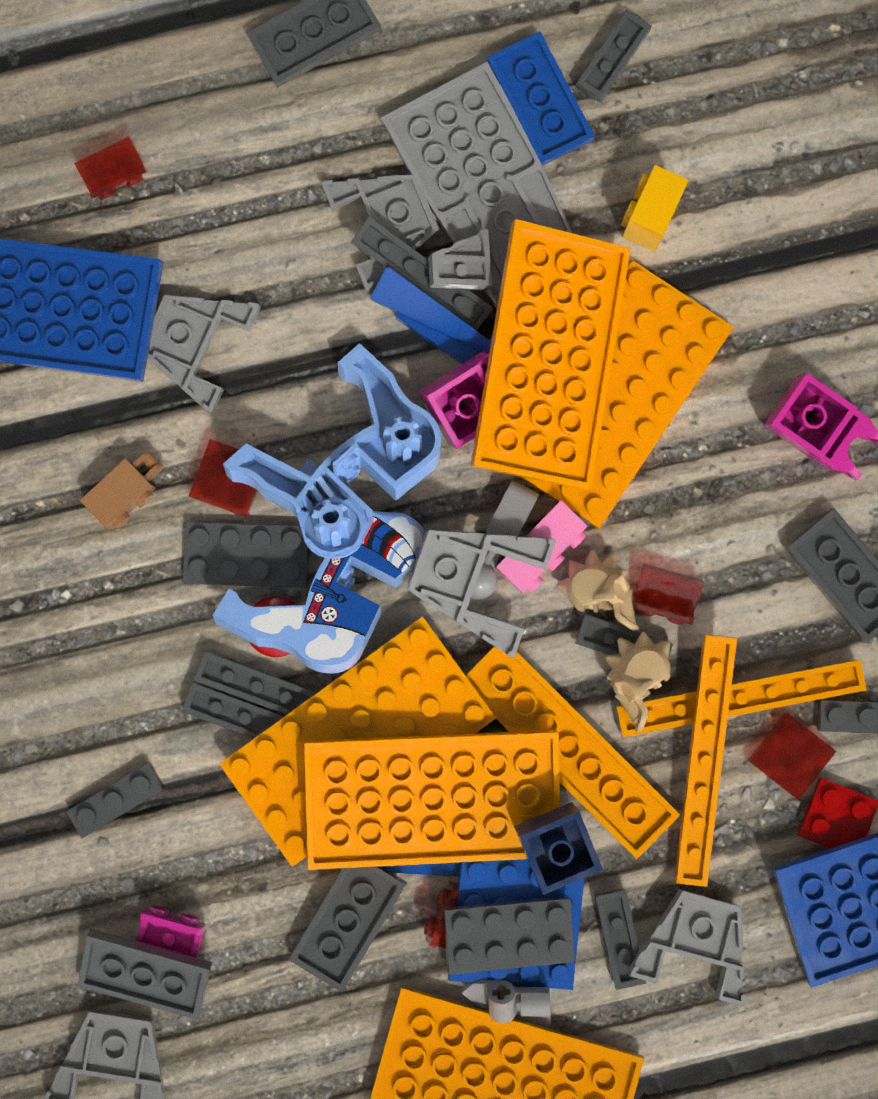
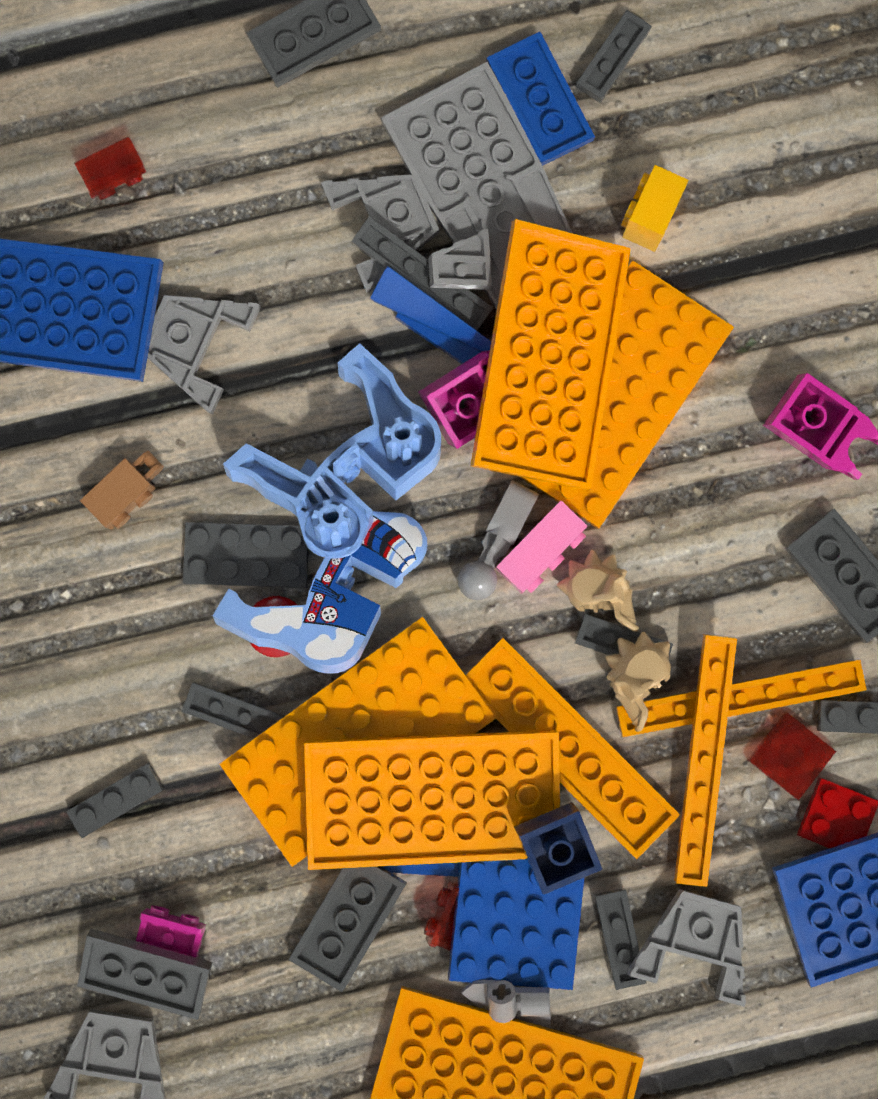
clear red plate [189,439,258,518] -> none
dark grey plate [194,651,318,715] -> none
light grey wing [406,529,556,658] -> none
dark grey plate [443,896,575,975] -> none
clear red bracket [633,564,704,625] -> none

